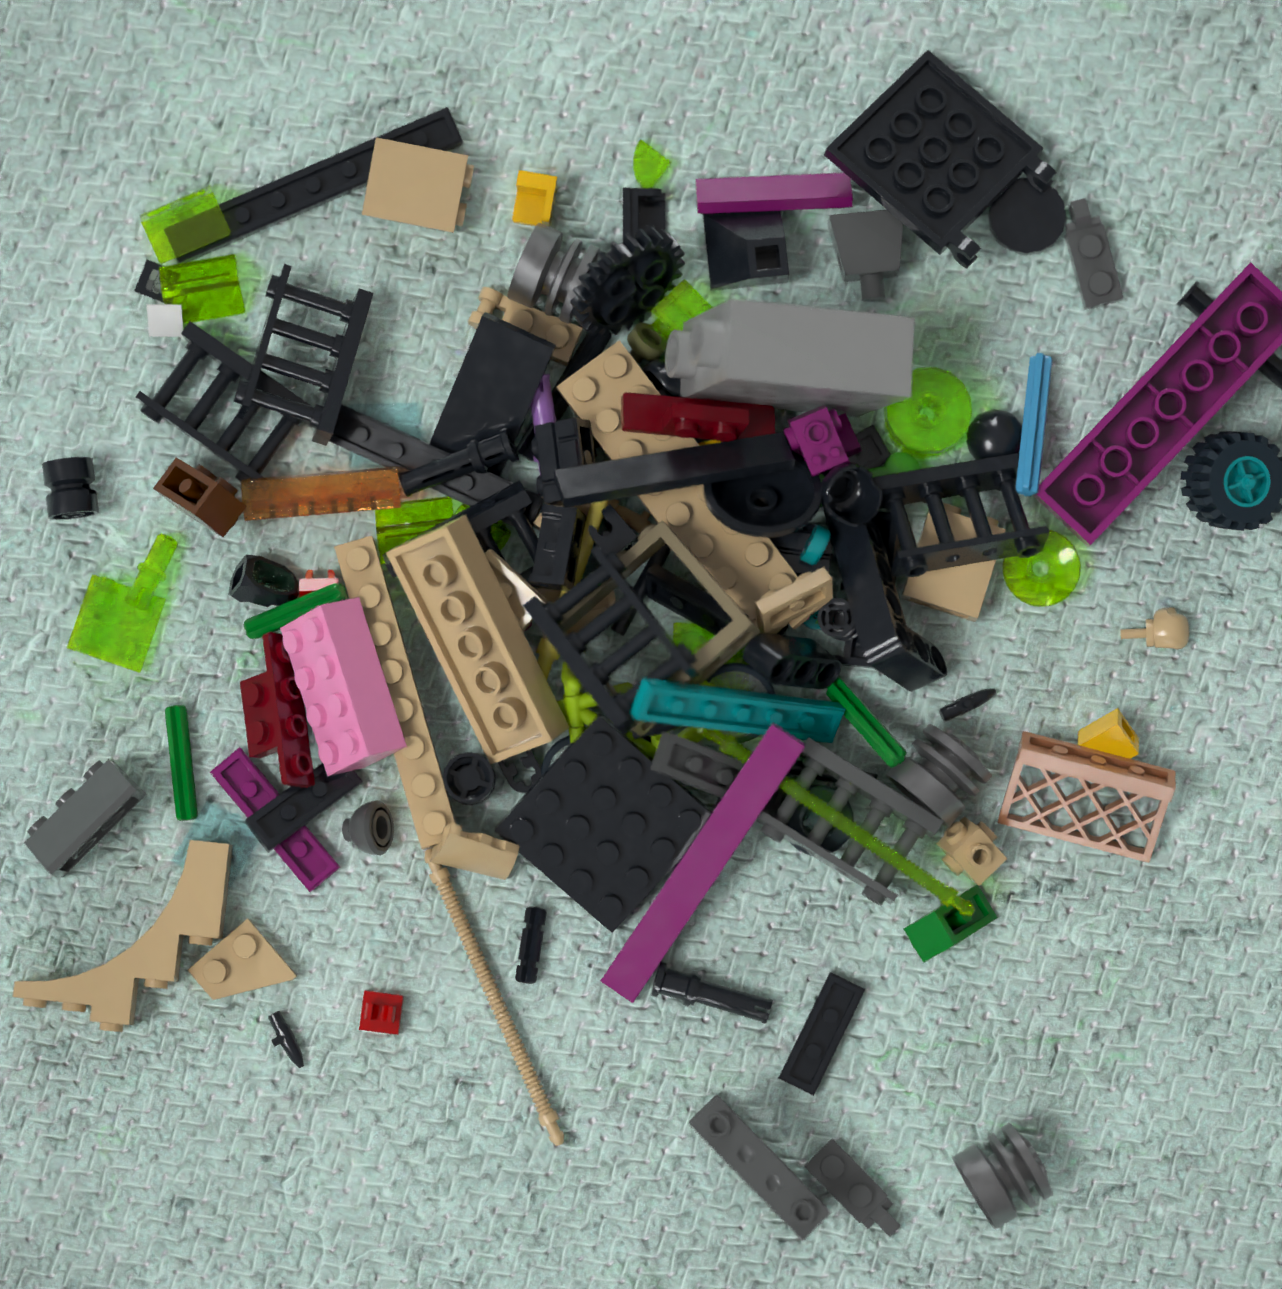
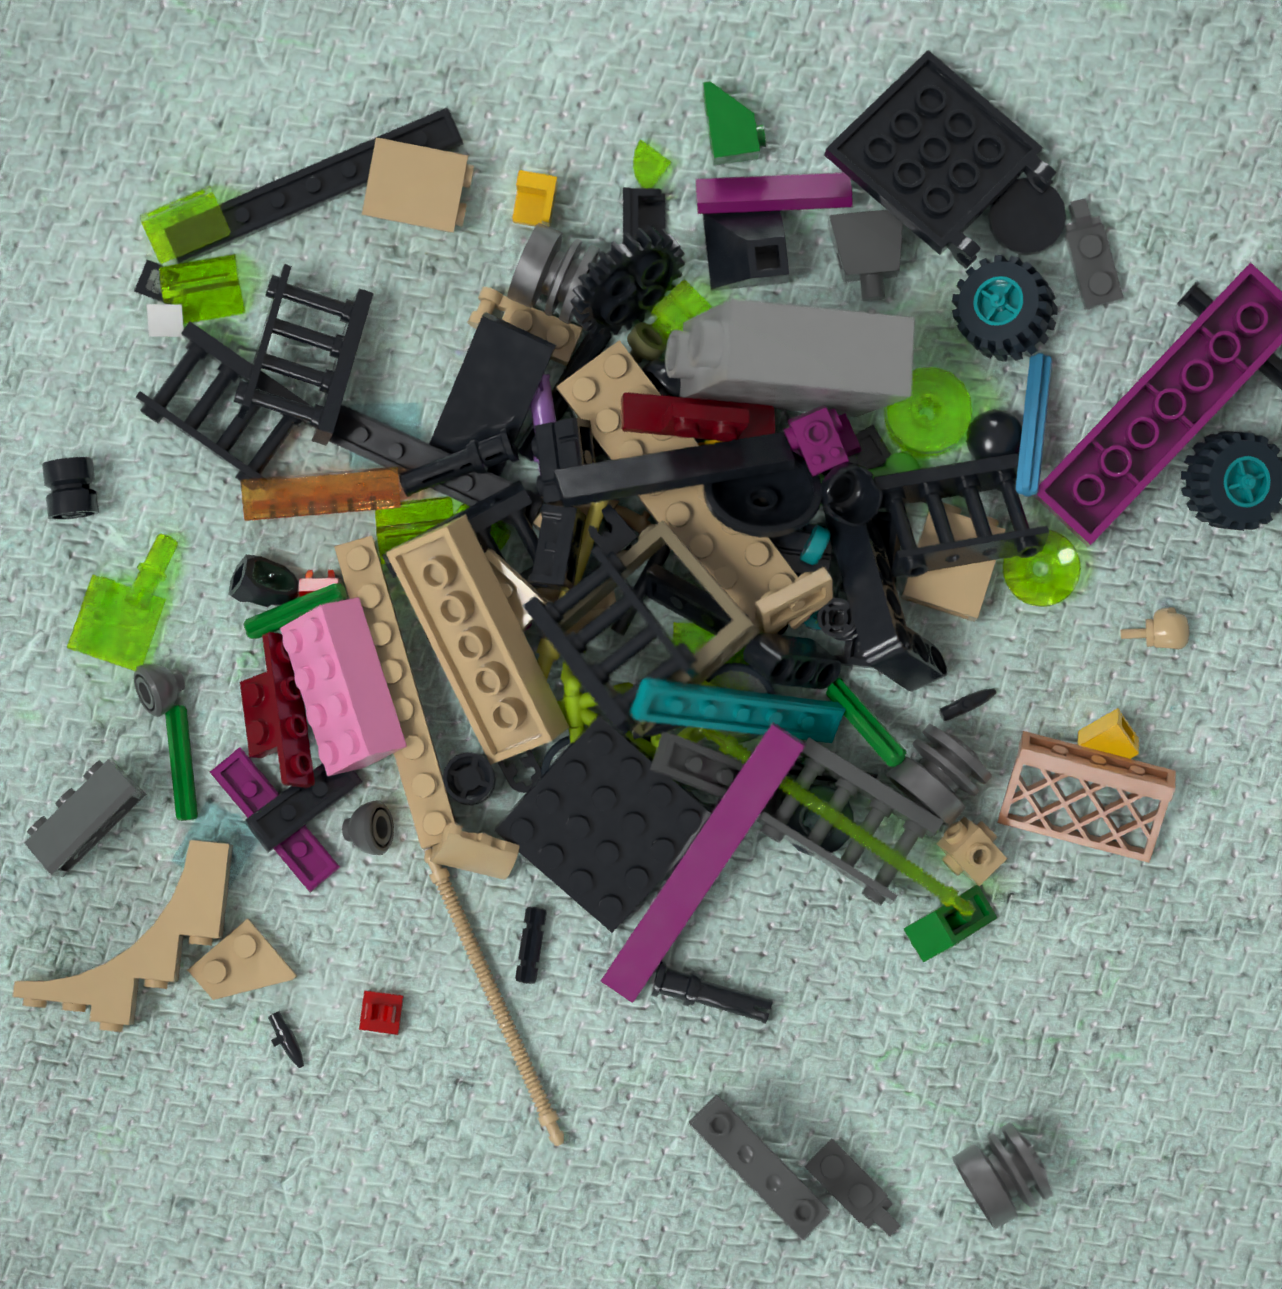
reddish brown brick [153,457,247,538] -> none
black tile [778,972,866,1096] -> none
none -> dark grey brick [133,664,185,717]
none -> green slope [702,81,766,166]
none -> black wheel [952,255,1058,362]

